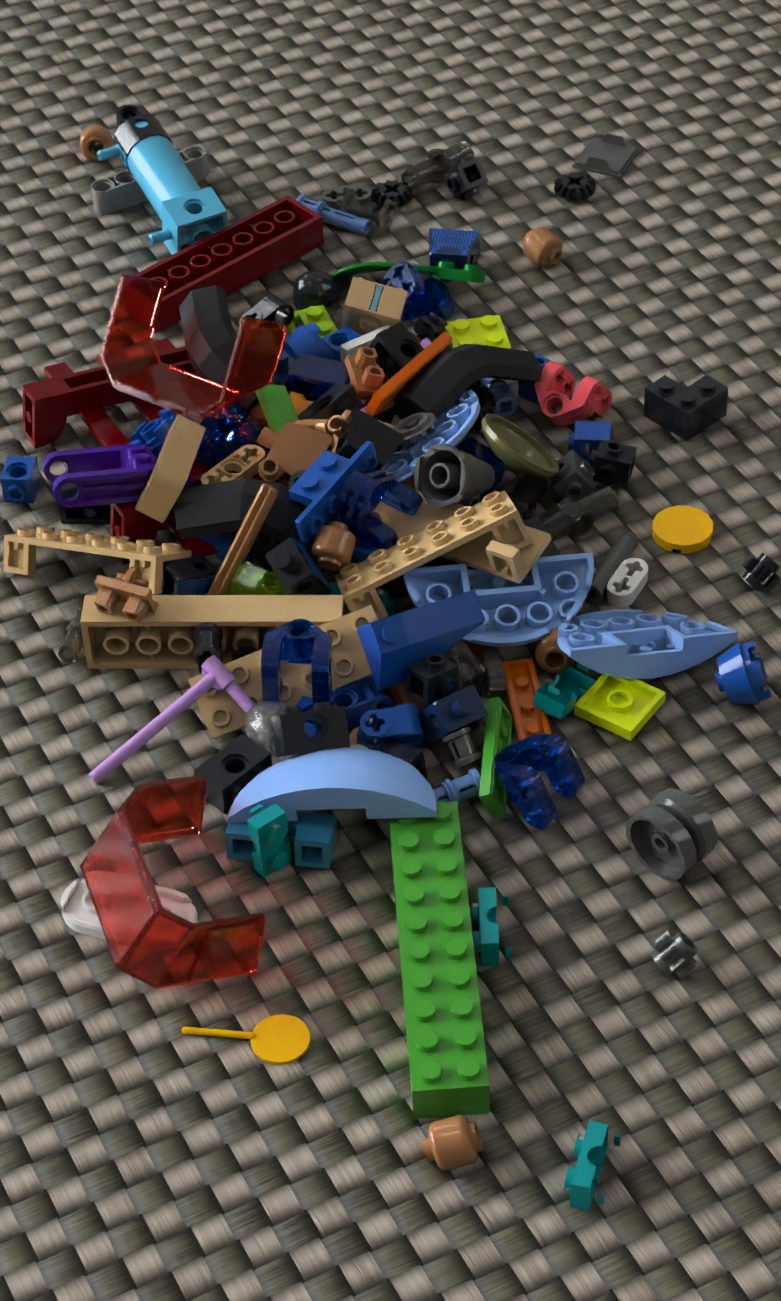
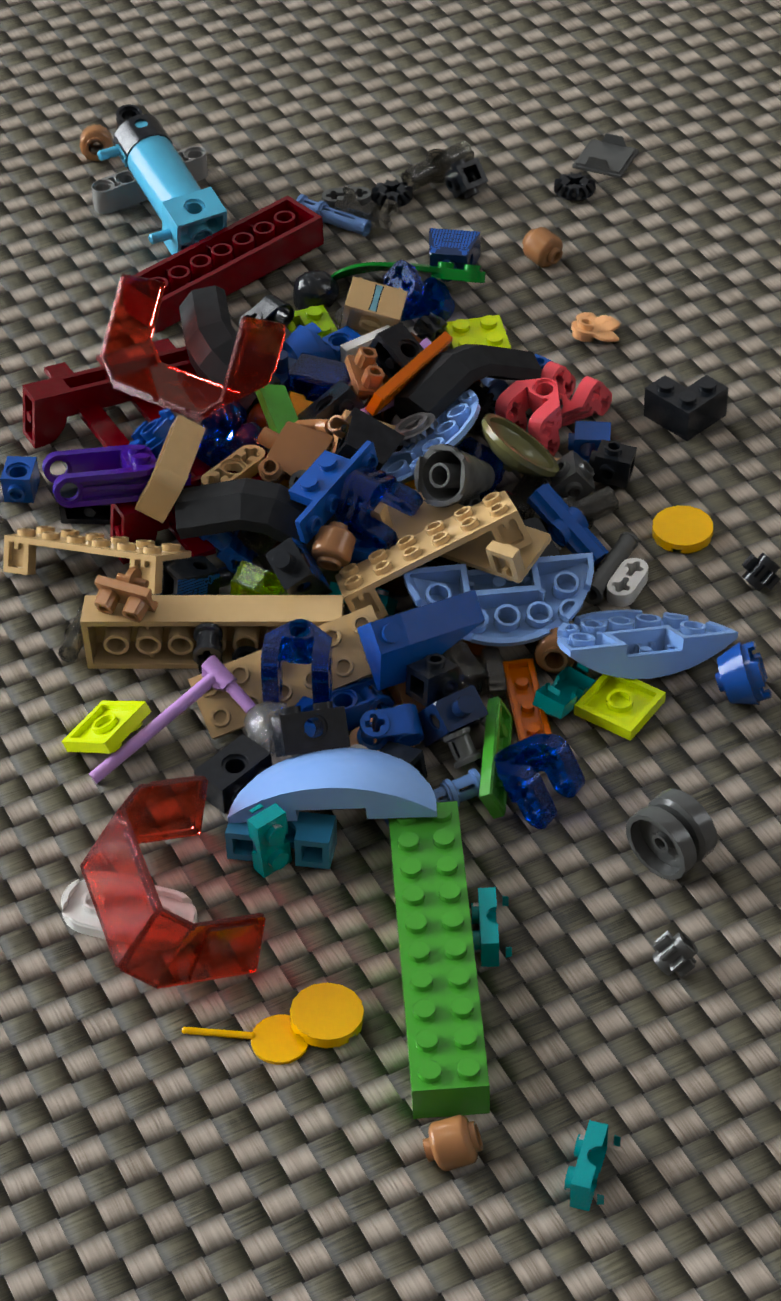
medium nougat axle [207,483,278,595] -> none
none -> neon yellow plate [61,700,152,754]
none -> yellow tile [290,982,364,1048]
none -> coral piece [495,378,562,456]
none -> blue piece [526,483,609,567]
none -> light nougat plate [571,312,621,342]

